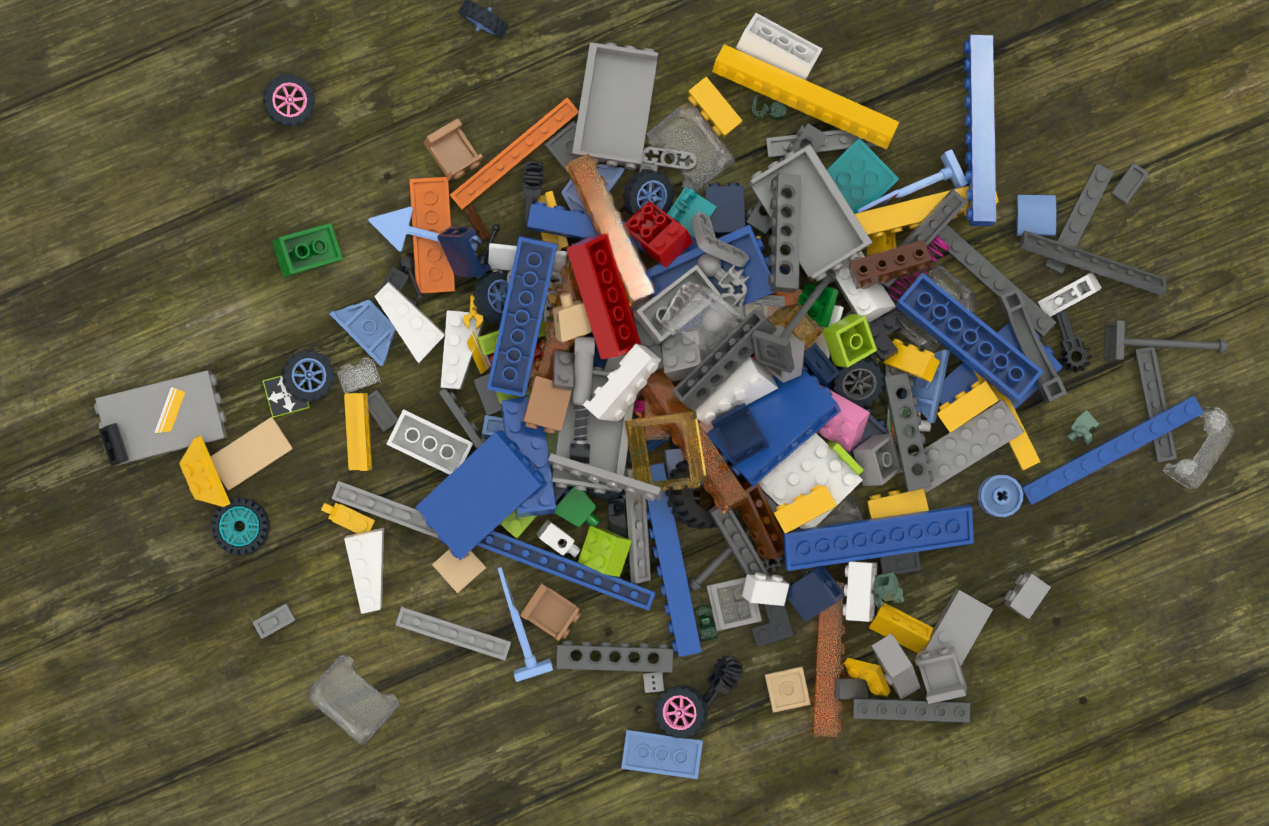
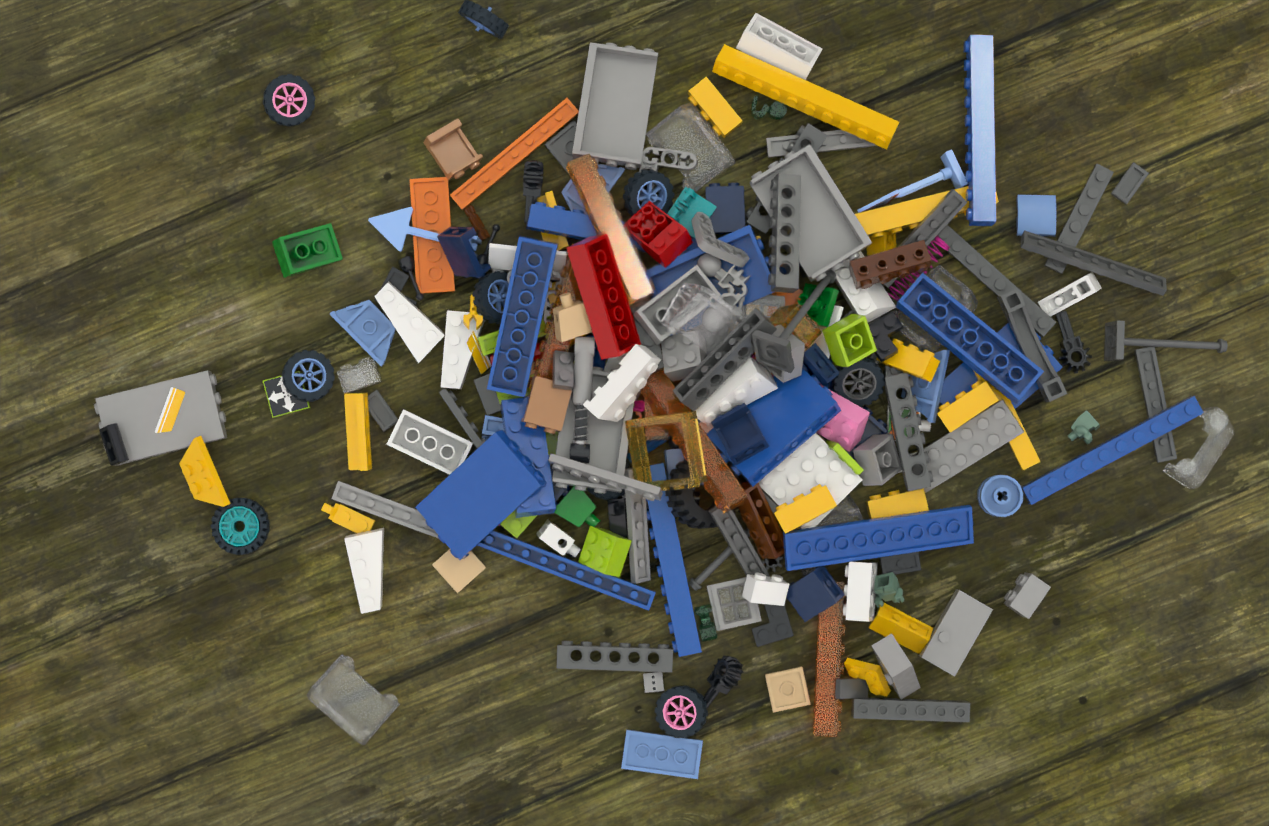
tan tile [211,417,293,491] -> none
flat silver plate [252,603,296,639] -> none
light grey plate [396,607,511,660] -> none
light blue piece [498,567,553,682] -> none
medium nougat panel [520,583,581,641] -> none
teal plate [826,138,899,214] -> none
light grey panel [915,646,967,704] -> none

